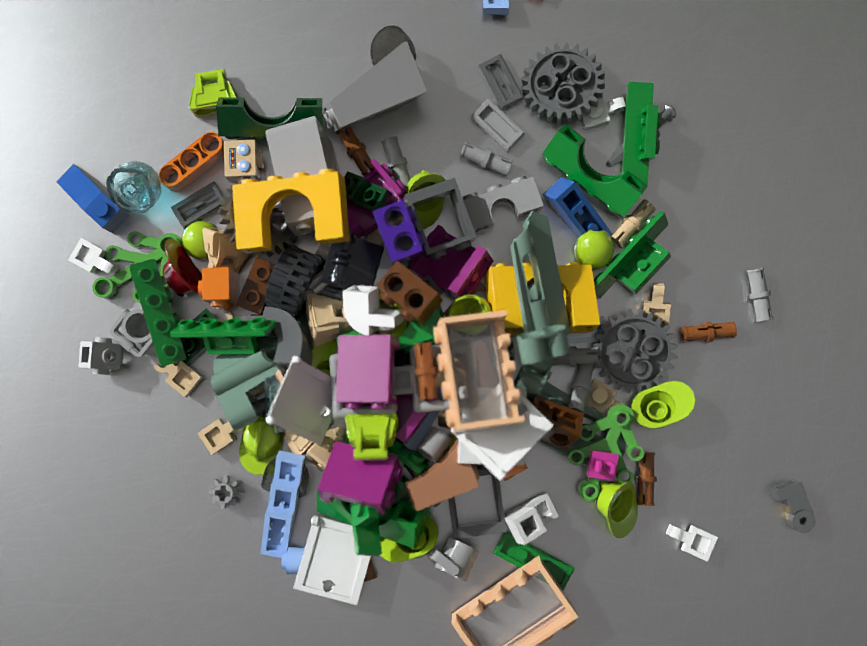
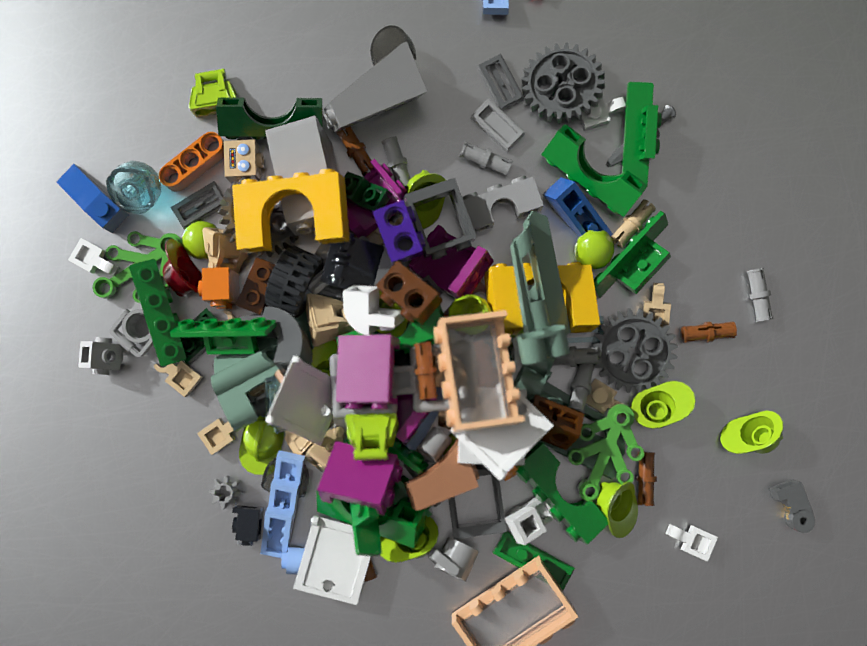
dark pink tile [586,449,619,481] -> none
none -> black brick [232,505,264,546]
none -> green arch [515,442,608,544]
none -> lime piece [720,410,783,454]

